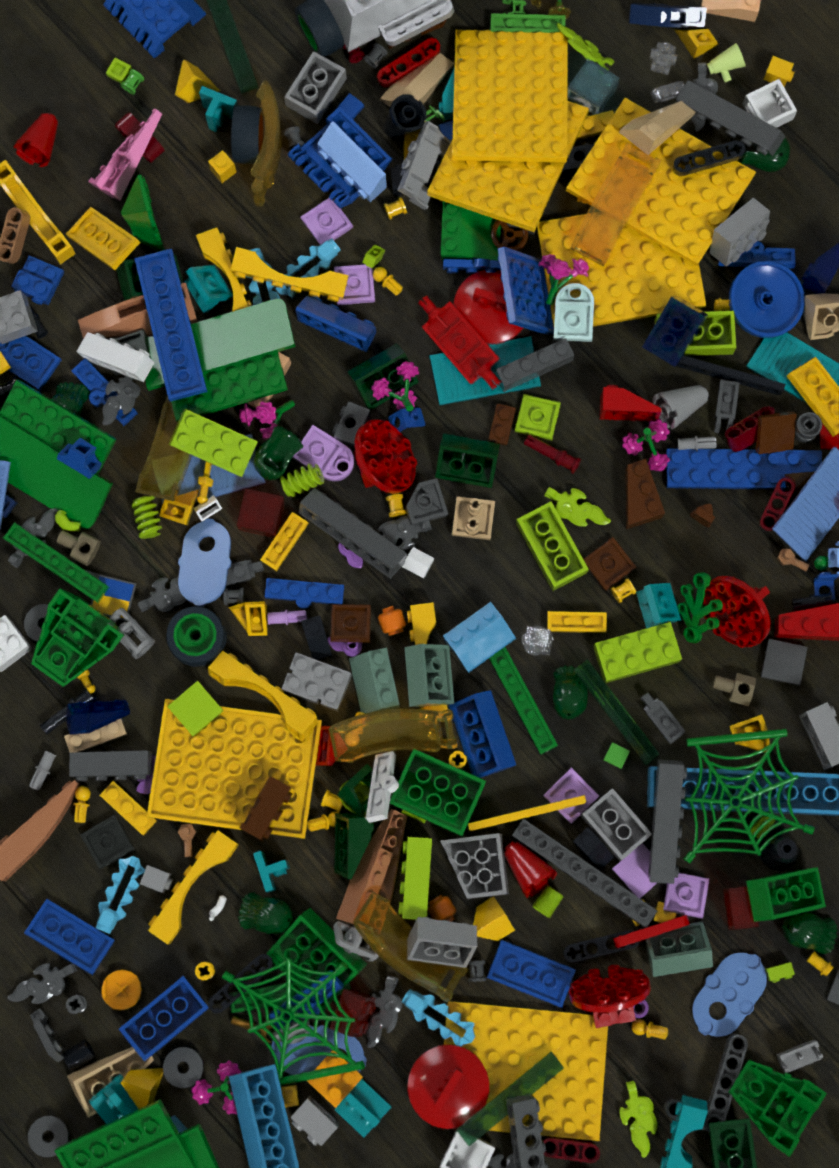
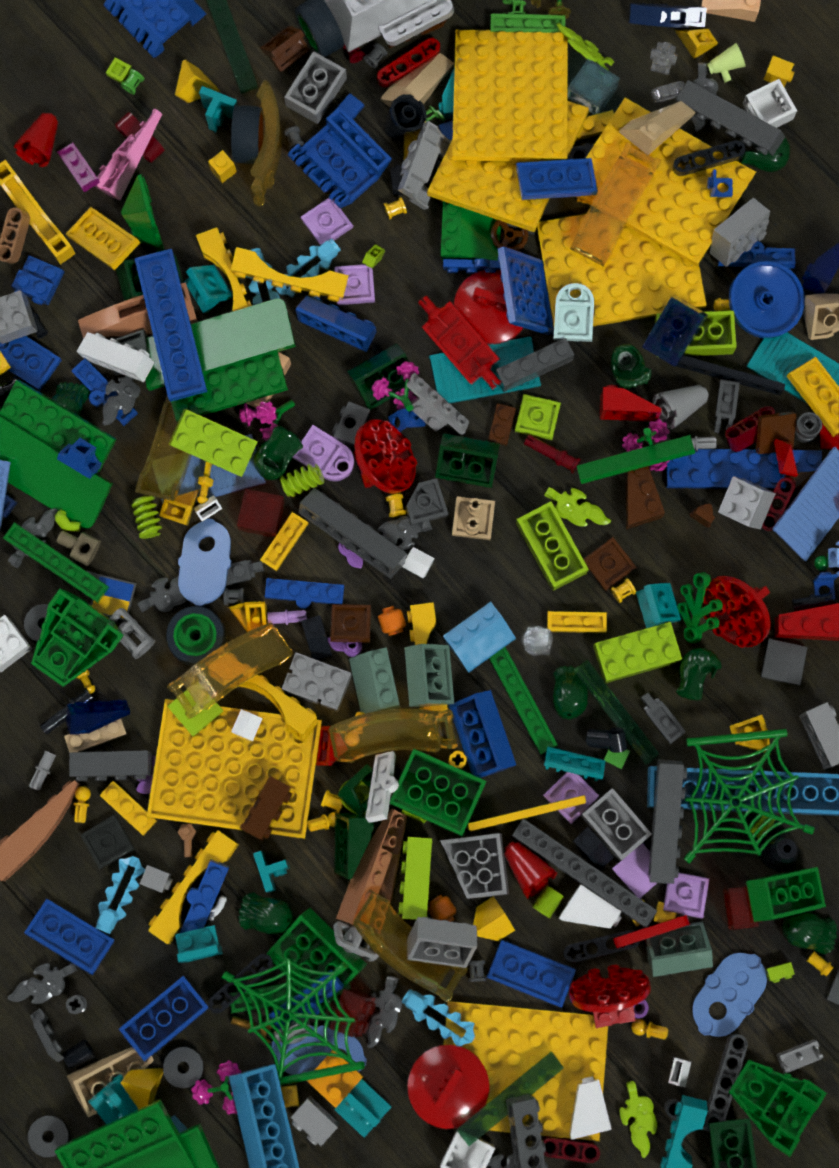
light orange tile [101,969,142,1011] -> none
yellow bush [195,962,215,980] -> none
light blue slope [317,122,387,202] -> none
yellow axle [372,267,403,295] -> none
dark pink plant [538,254,589,305] -> none
dark tan piece [712,673,756,706] -> none
medium nougat piece [777,549,809,571] -> none
none -> magenta tile [57,143,100,192]
none -> clear yellow windscreen [167,623,294,719]
none -> teal bracket [175,925,223,963]
none -> blue hinge [180,859,229,933]
none -> white piece [231,709,263,741]
none -> reddish brown bracket [260,26,310,72]
none -> light grey bracket [407,373,469,435]
none -> blue tile [516,158,598,200]
none -> teal plate [544,747,606,781]
none -> white slope [558,884,622,928]
none -> white slope [569,1076,612,1140]
none -> green tile [577,435,695,484]
none -> black piece [586,727,627,753]
none -> dark green piece [611,344,652,389]
none -> white piece [668,1058,691,1087]
none -> dark green piece [676,648,722,700]
none -> blue bracket [707,169,733,197]
none -> light grey brick [718,476,776,529]
none -> red slope [774,439,798,477]

